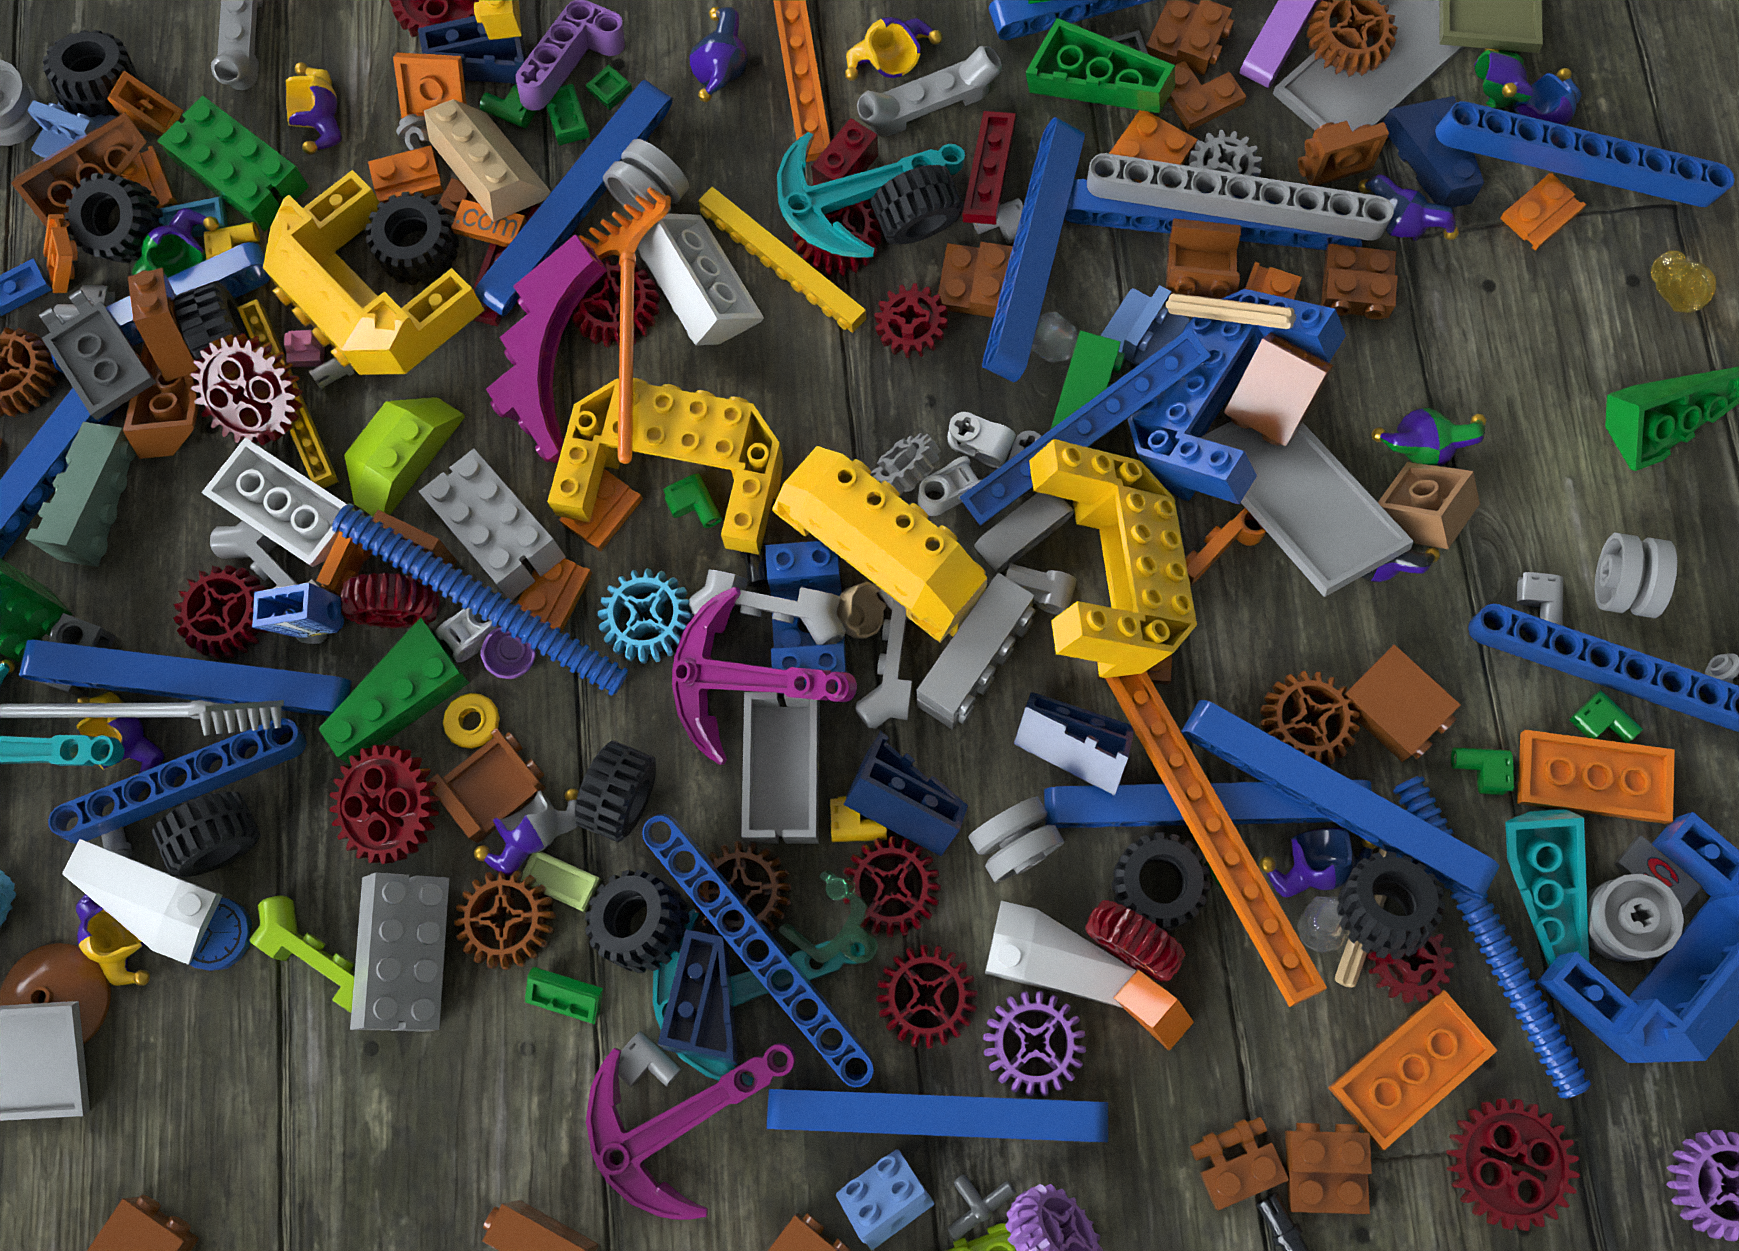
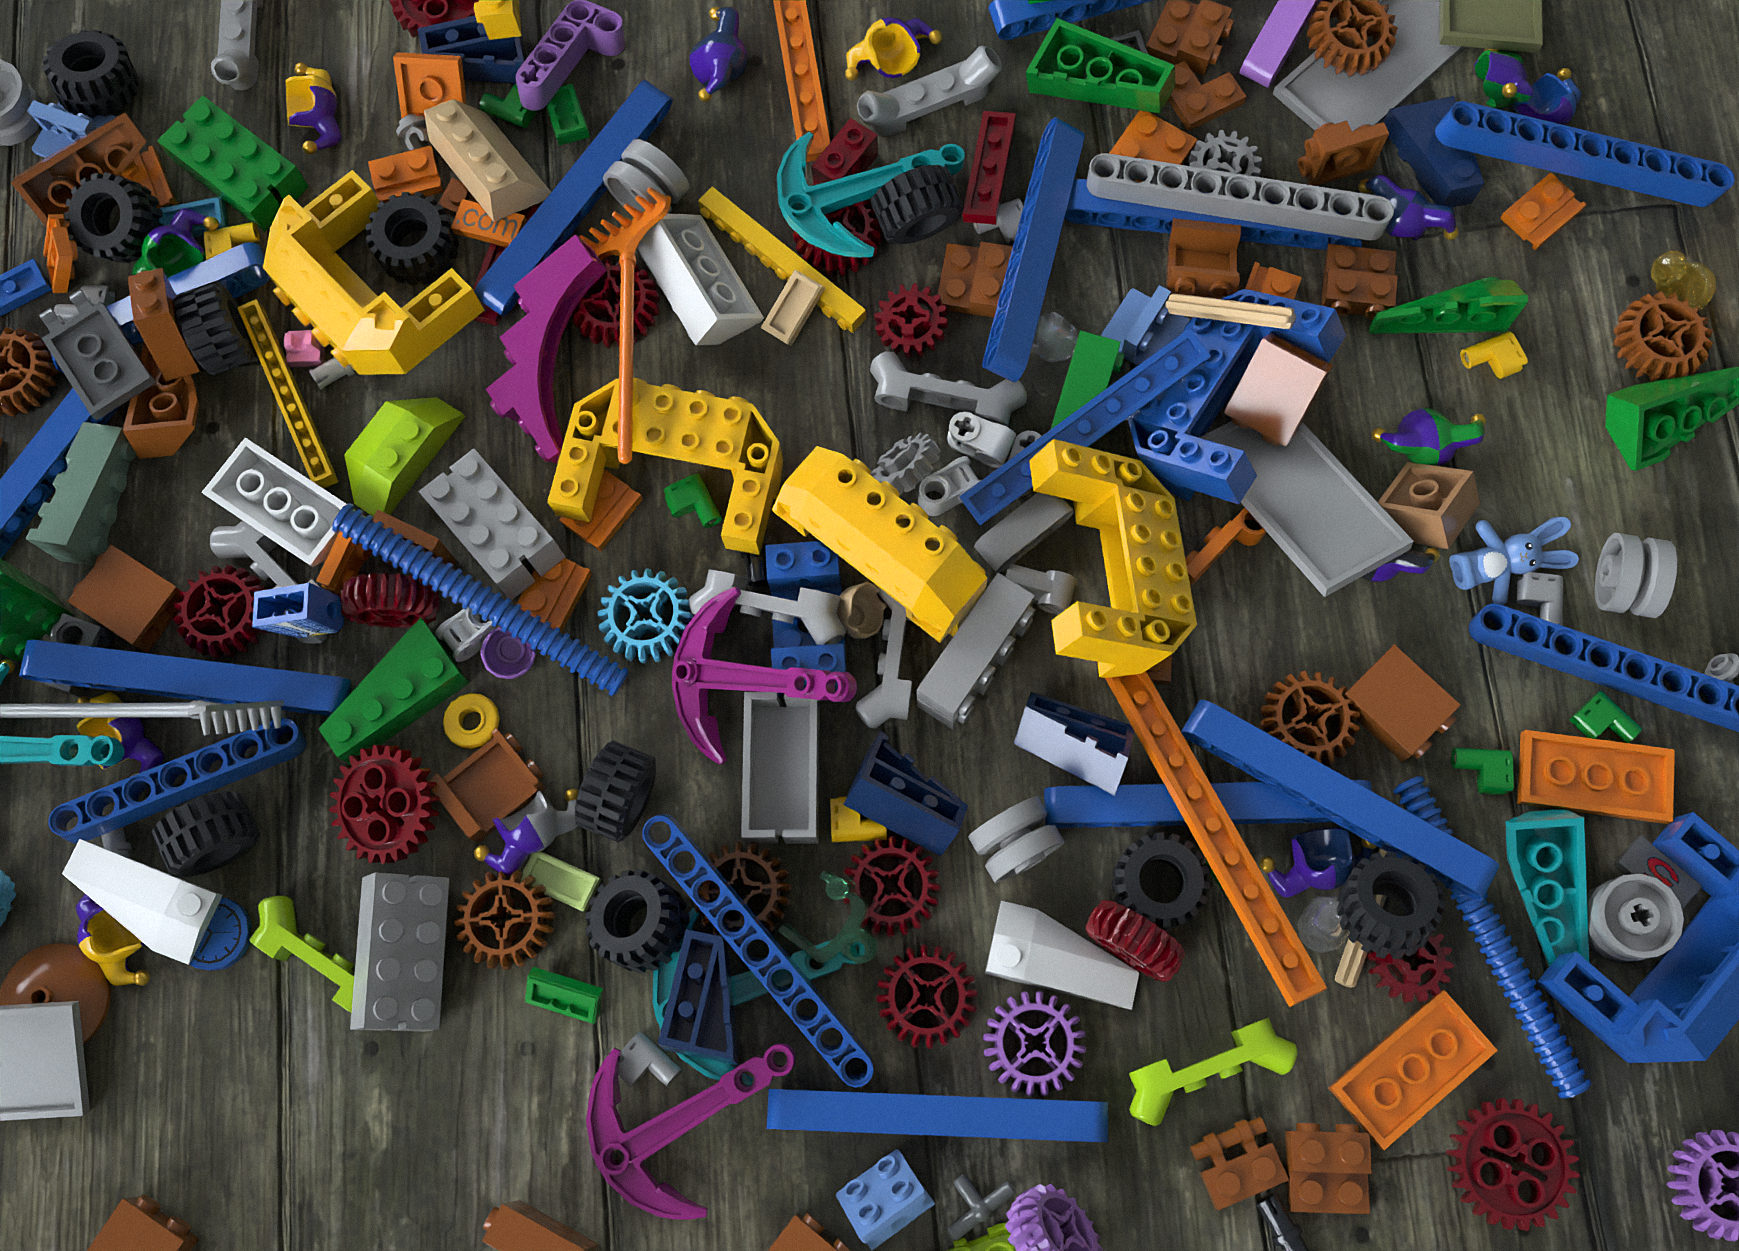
orange slope [107,71,184,136] -> none
dark red gear [191,333,303,445] -> none
green tile [586,65,633,110] -> none
orange slope [1113,970,1194,1051] -> none
none -> dark orange brick [67,545,184,653]
none -> tan tile [761,269,825,346]
none -> light grey plate [870,351,1027,427]
none -> lime plate [1129,1017,1298,1126]
none -> green wedge [1369,277,1528,334]
none -> medium blue animal [1449,517,1579,605]
none -> yellow piece [1460,331,1528,379]
none -> dark orange gear [1613,291,1714,382]

